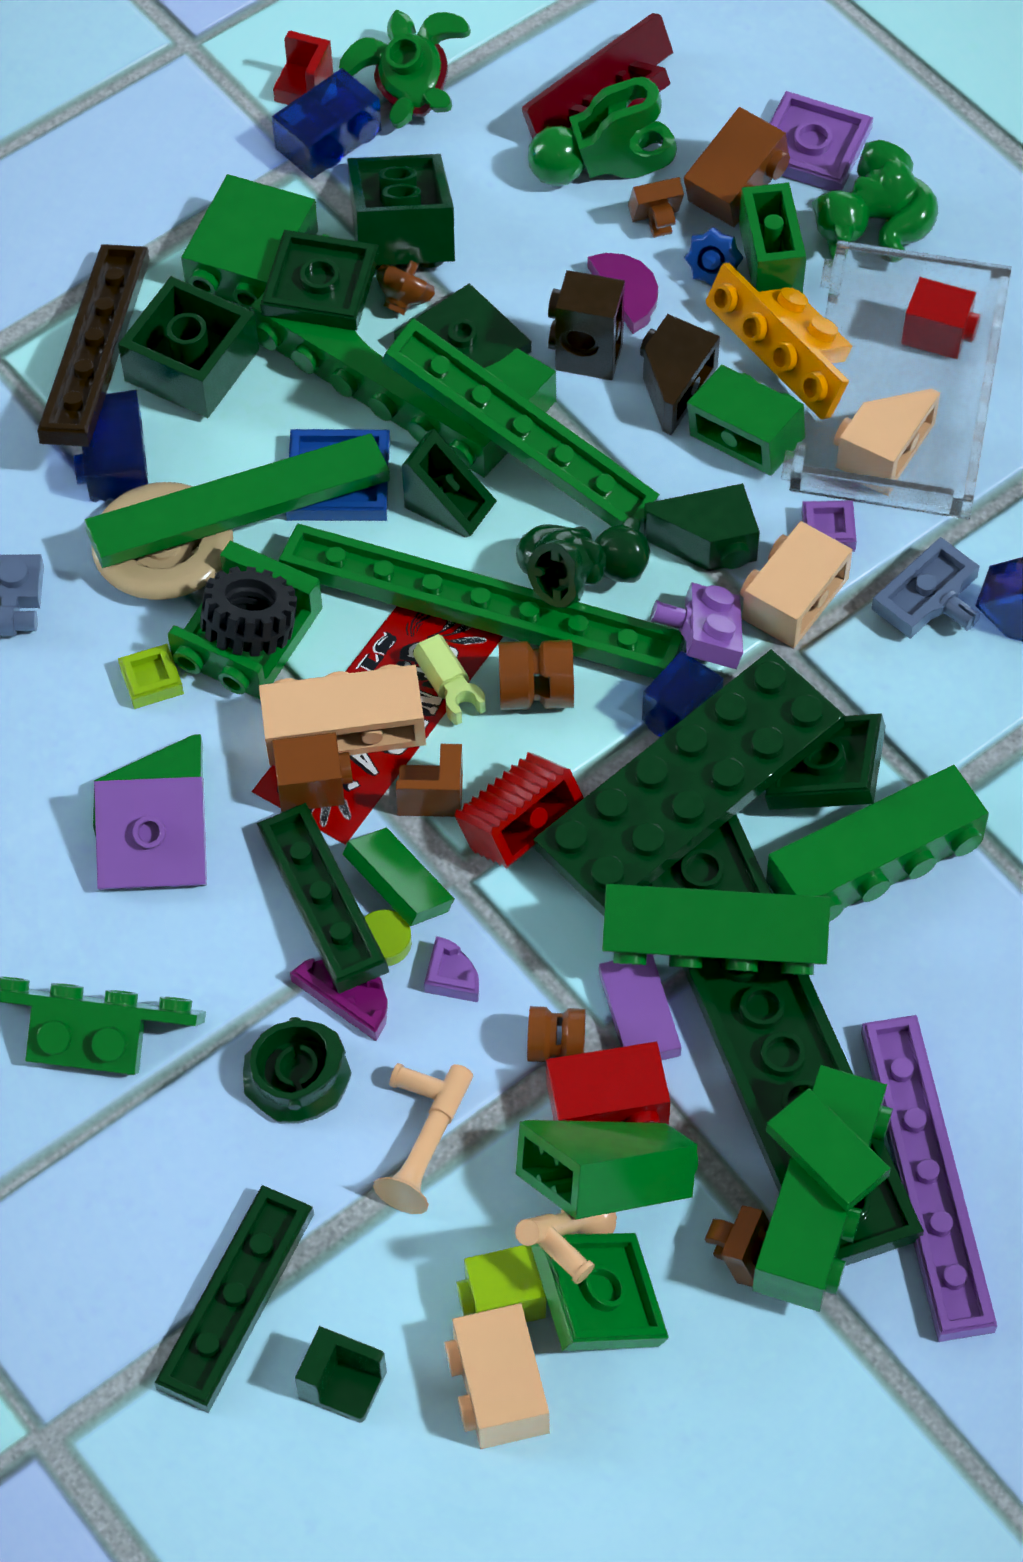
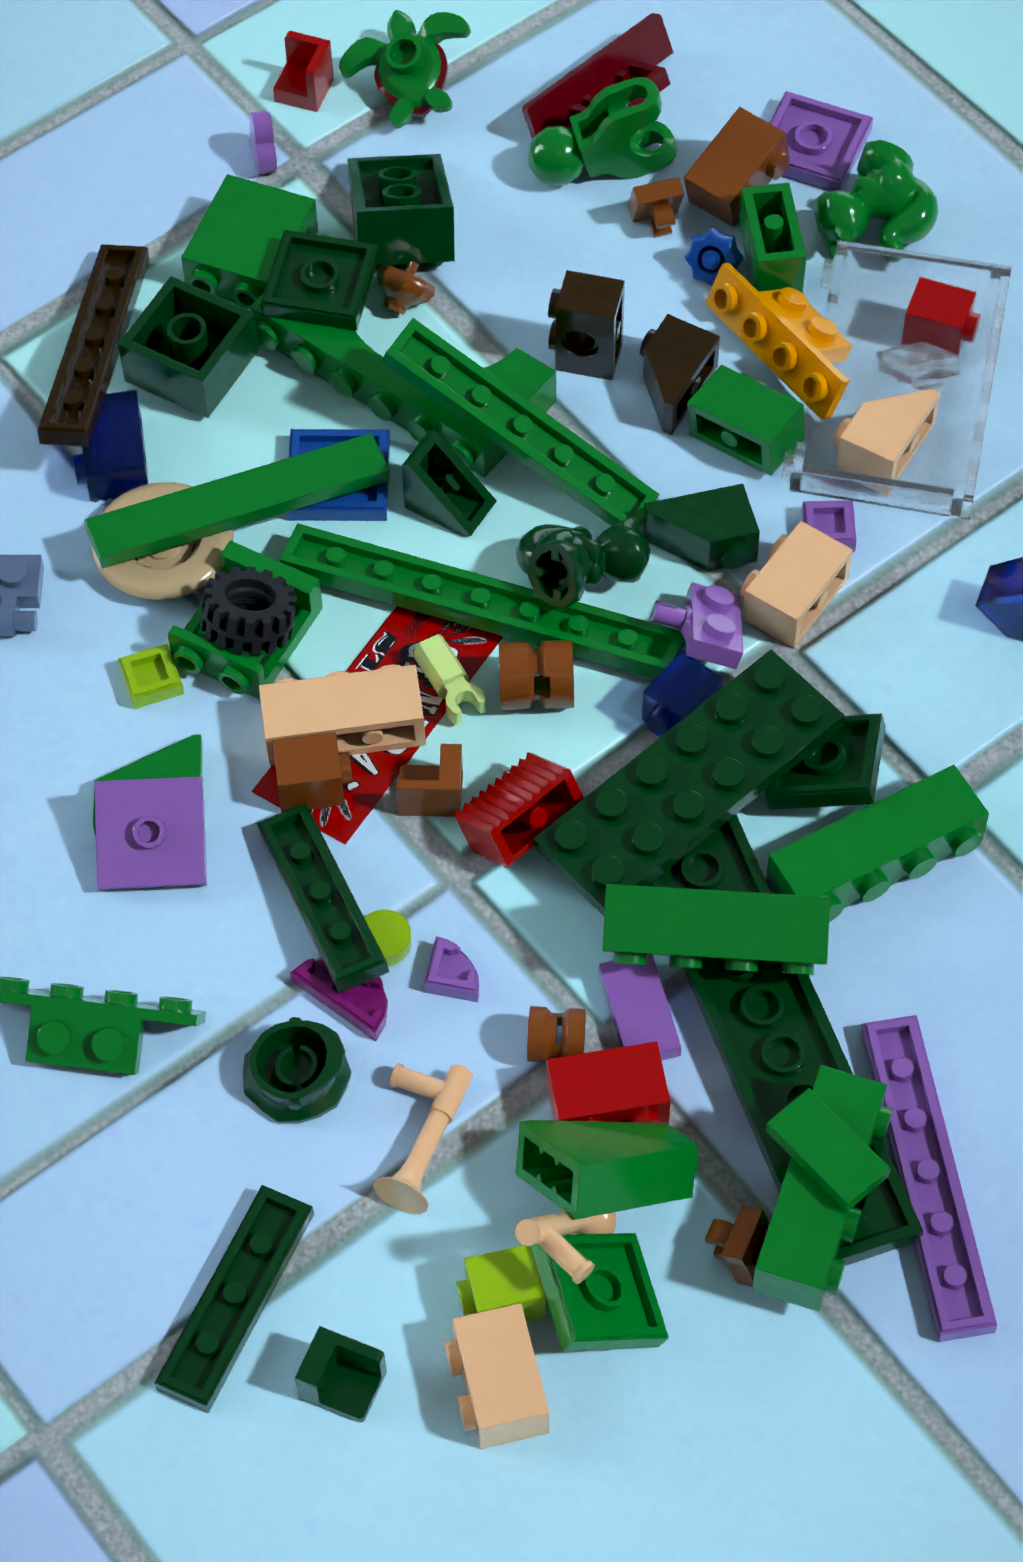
clear blue brick [272,68,382,179] -> none
green tile [343,827,455,927] -> none
dark green plate [394,283,532,368] -> none
magenta tile [587,253,658,334] -> none
sand blue plate [871,537,980,639] -> none
none -> medium lavender tile [250,110,277,175]
none -> clear plate [877,341,960,390]

